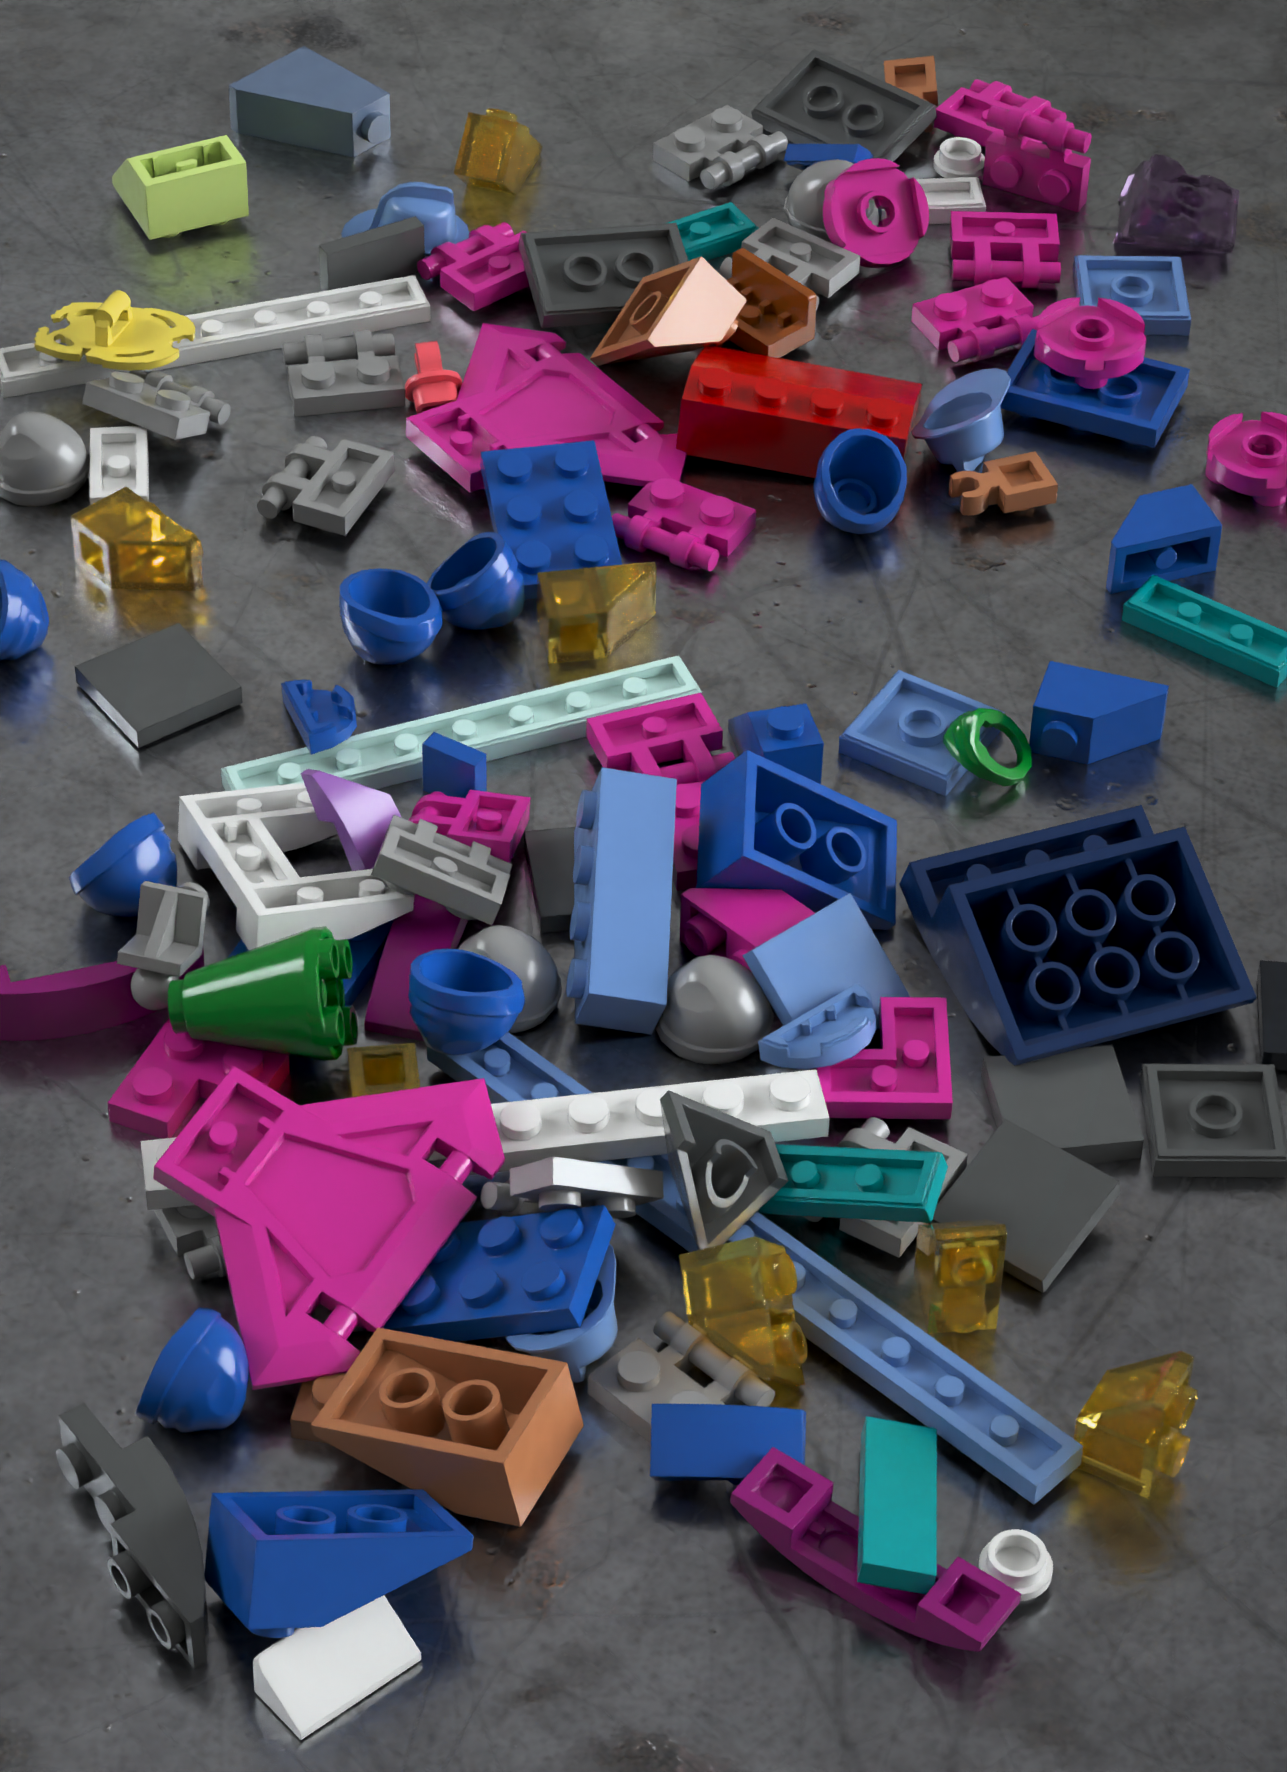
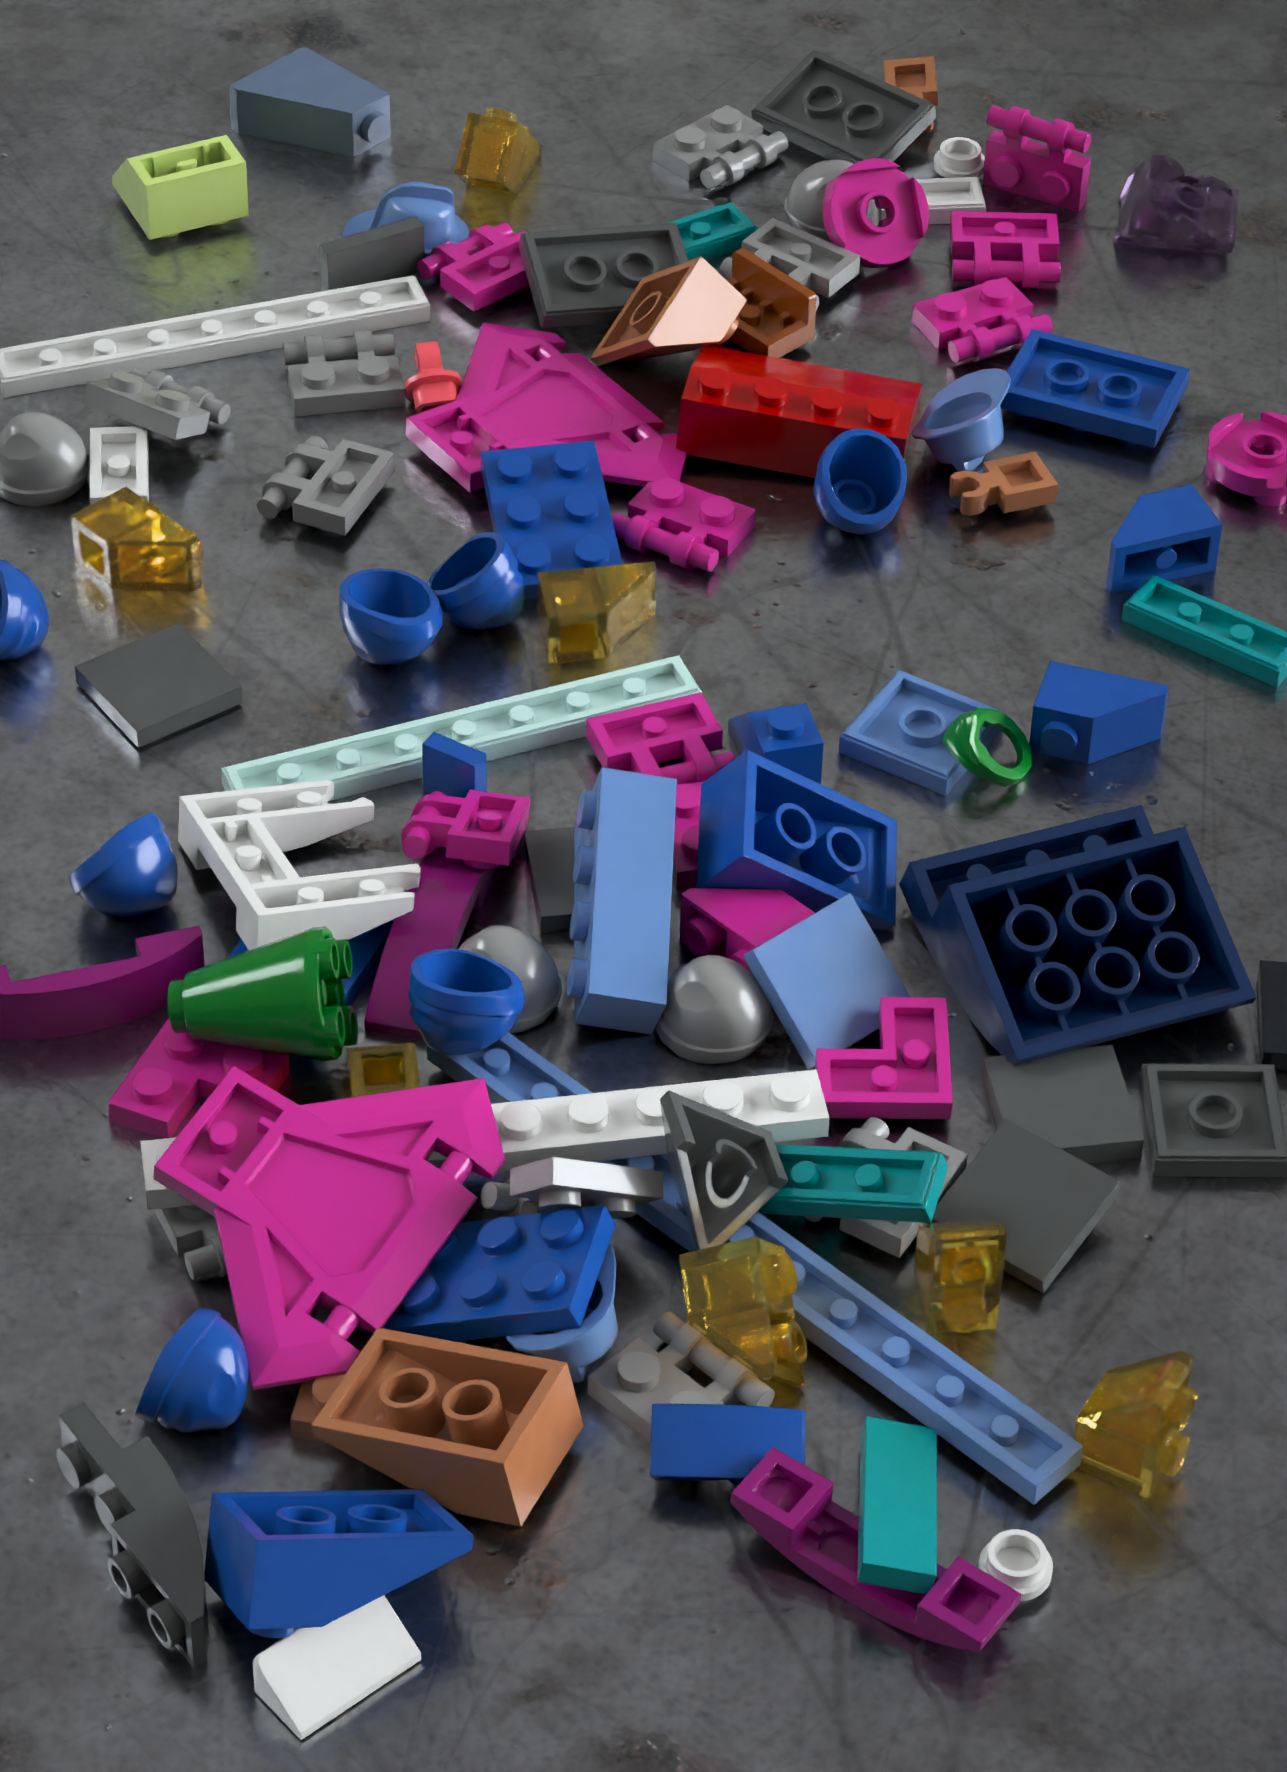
light yellow shield [34,290,195,371] -> none
light grey piece [117,881,210,1010] -> none
blue tile [281,679,357,755] -> none
medium lavender slope [300,769,402,871] -> none
light grey plate [371,815,512,925] -> none
medium blue tile [758,983,877,1069] -> none
blue tile [784,144,874,170] -> none
dark pink plate [933,79,1066,147] -> none
dark pink plate [1034,297,1147,389] -> none
medium blue tile [1073,255,1191,336] -> none

